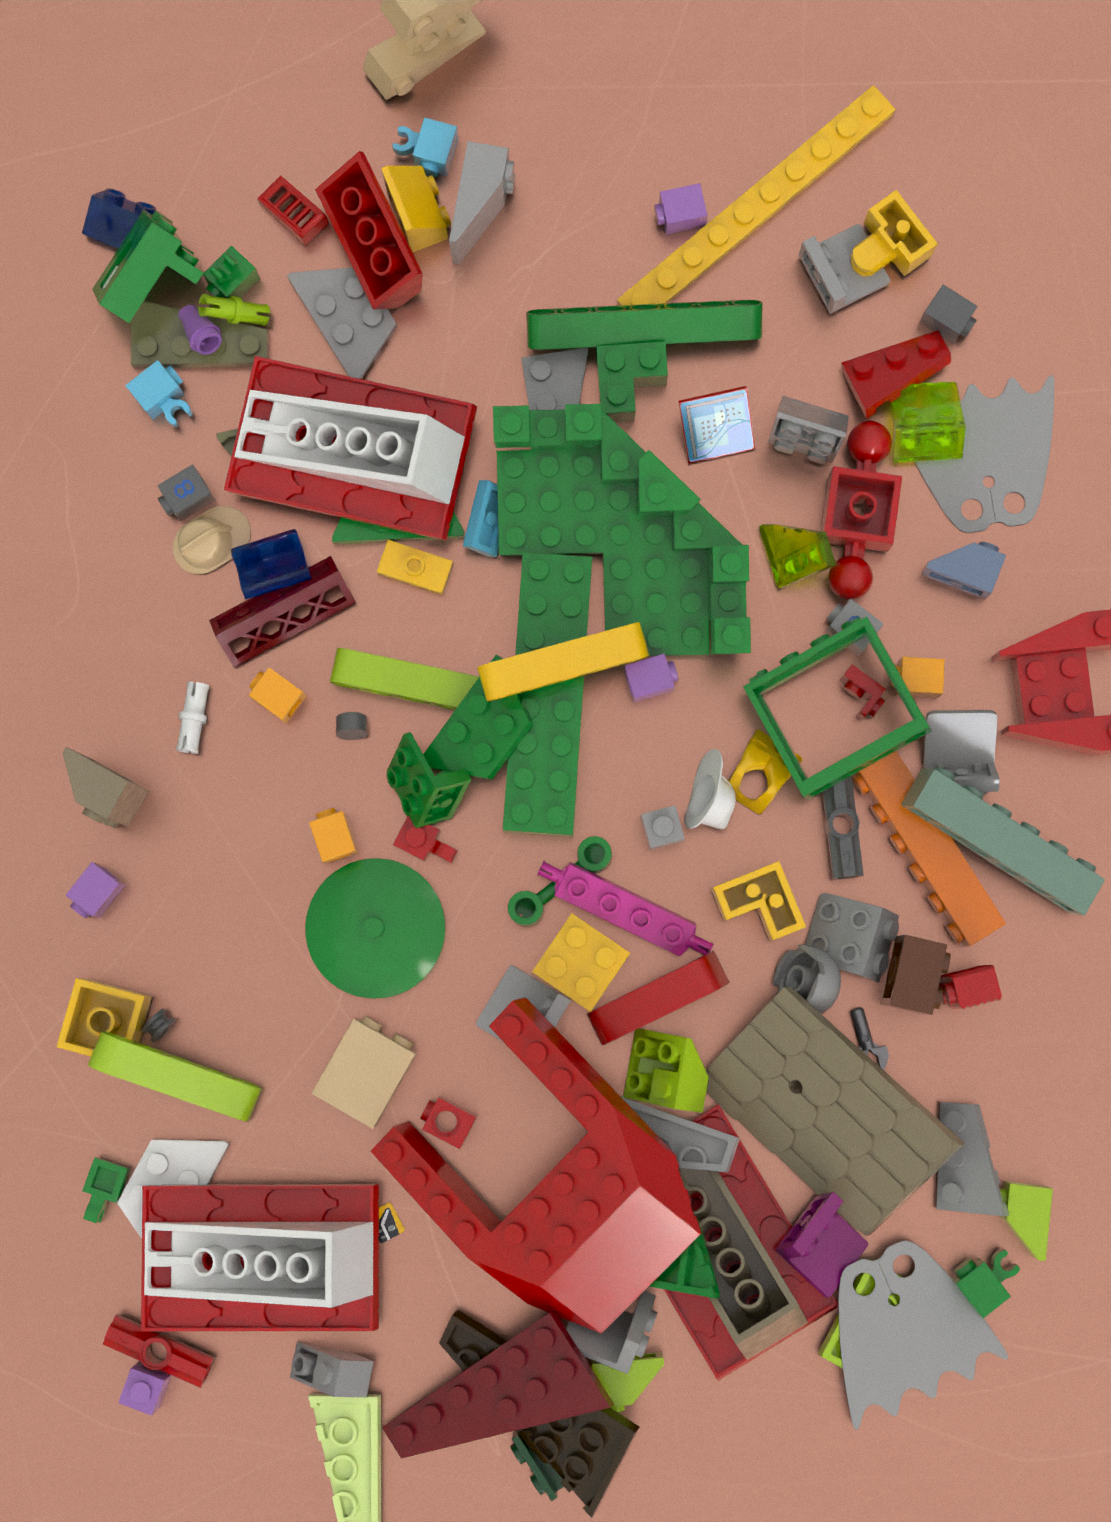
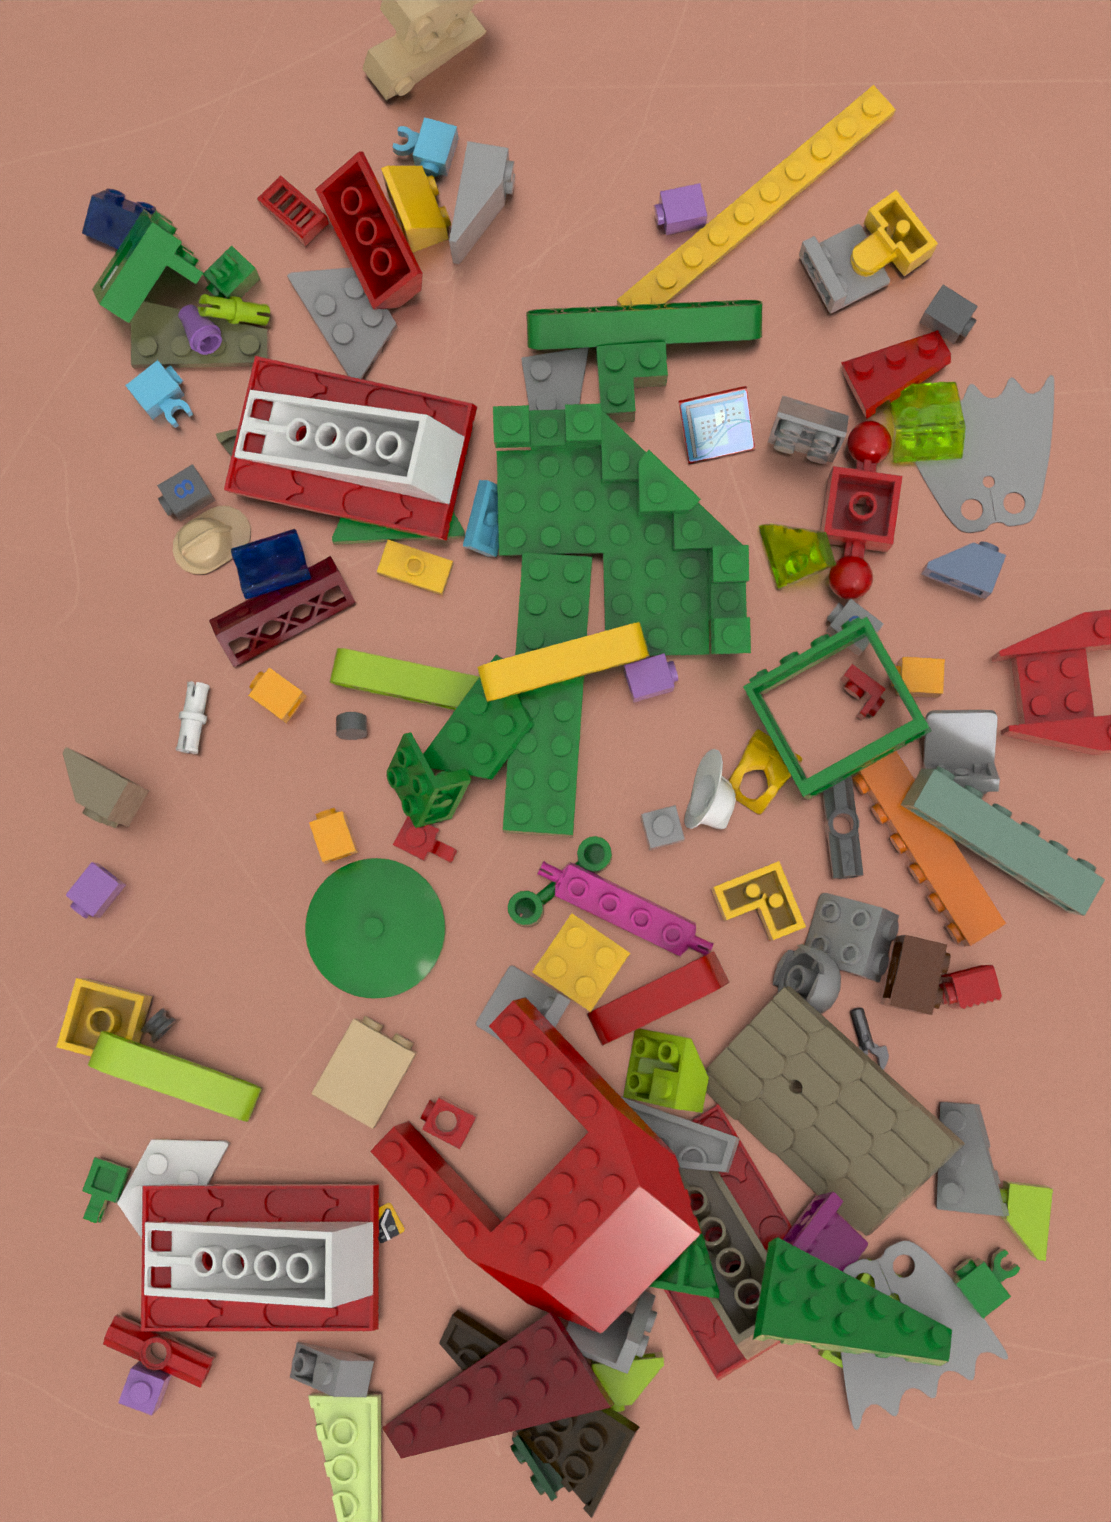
none -> green wing [753,1237,952,1366]

